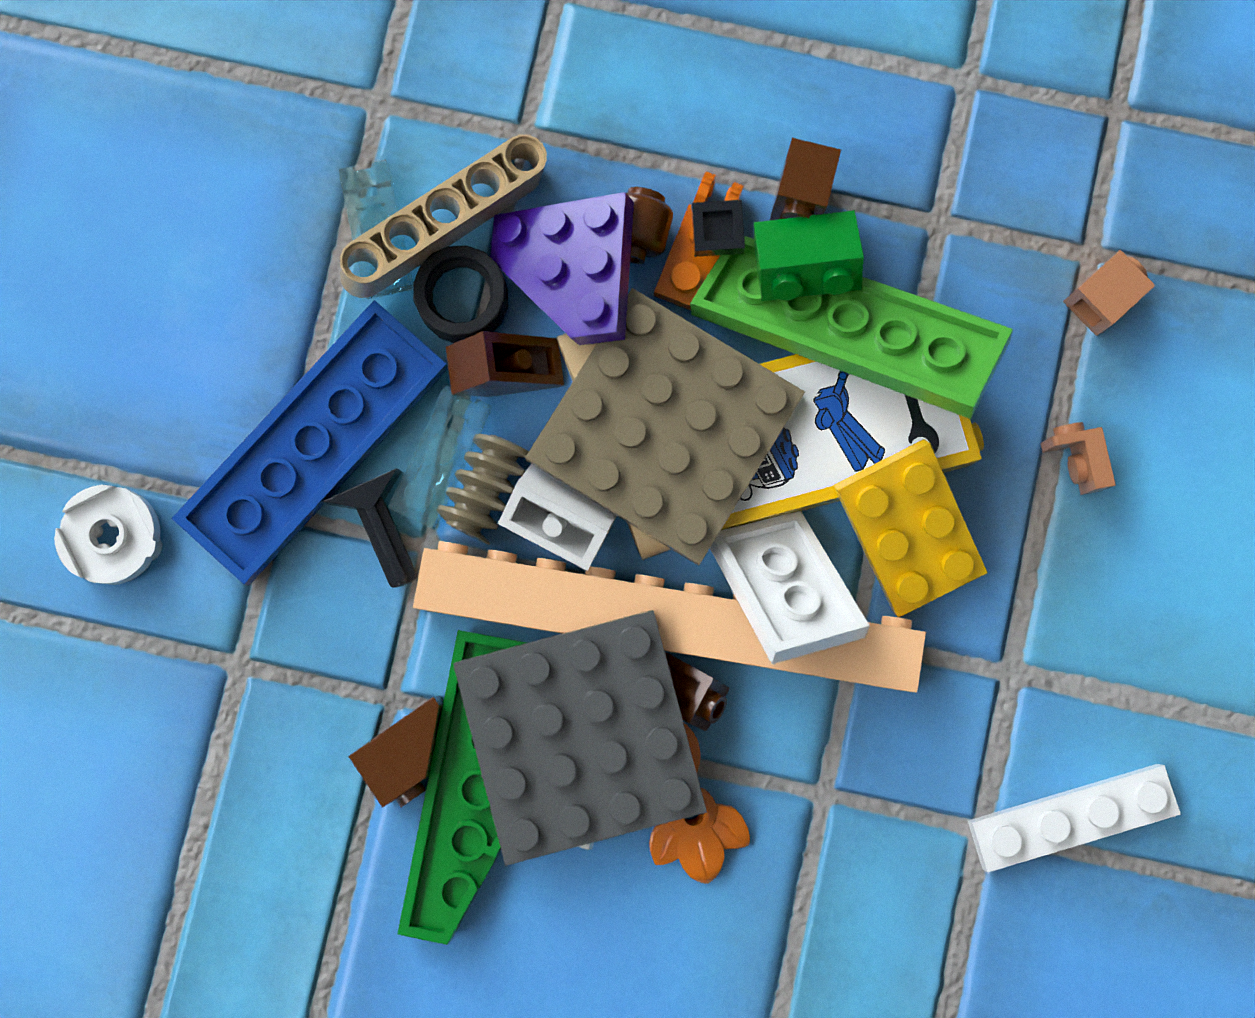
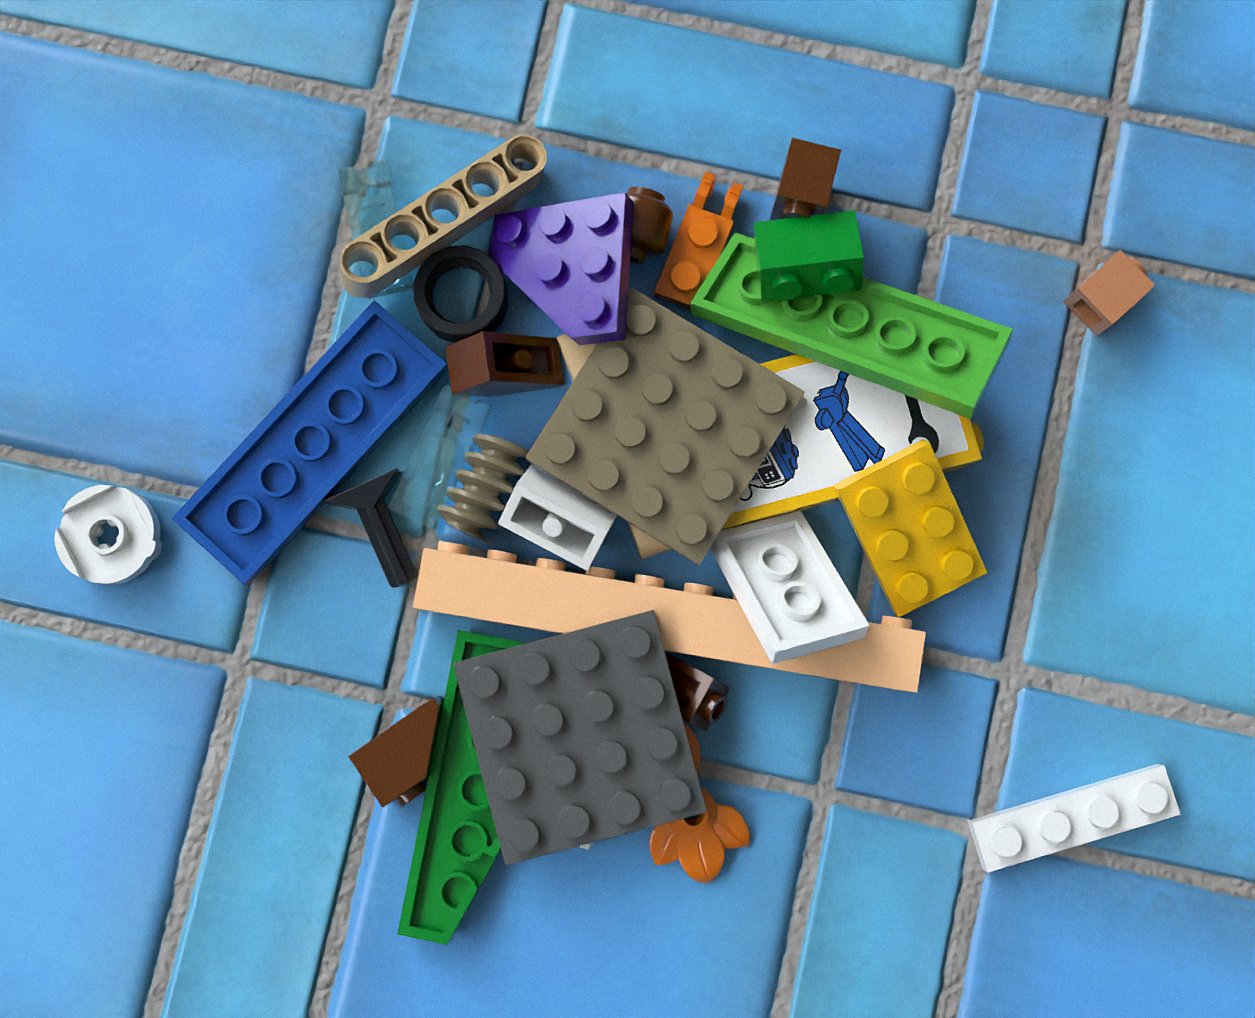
black plate [691,200,745,257] -> none
nougat bracket [1040,422,1116,495] -> none

